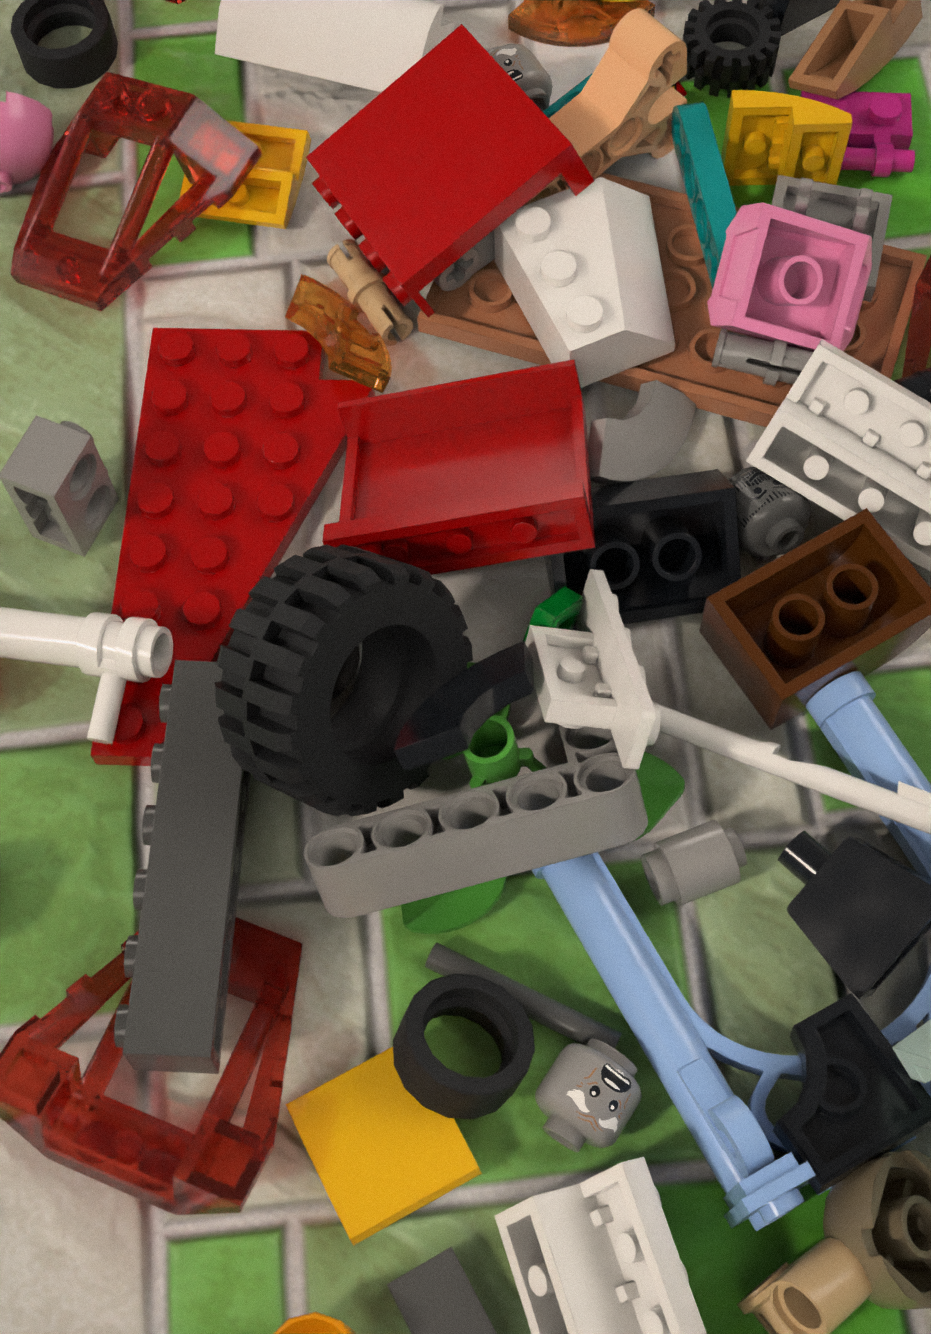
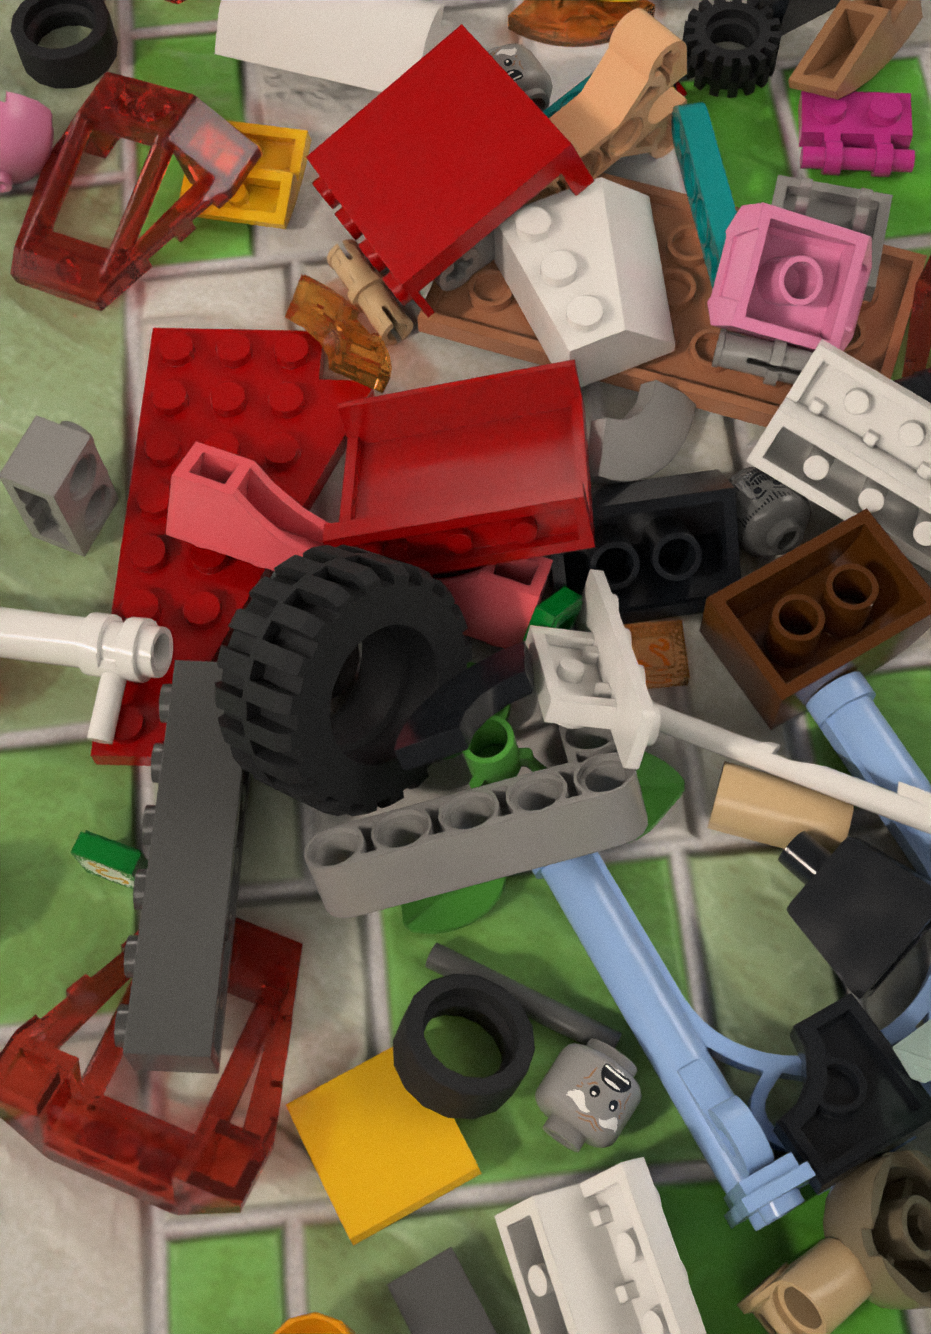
light grey brick [641,820,747,906] -> none
yellow slope [721,90,852,186] -> none
none -> green tile [71,830,148,889]
none -> coral arch [166,442,553,649]
none -> clear orange tile [623,620,690,689]
none -> tan brick [707,761,854,853]

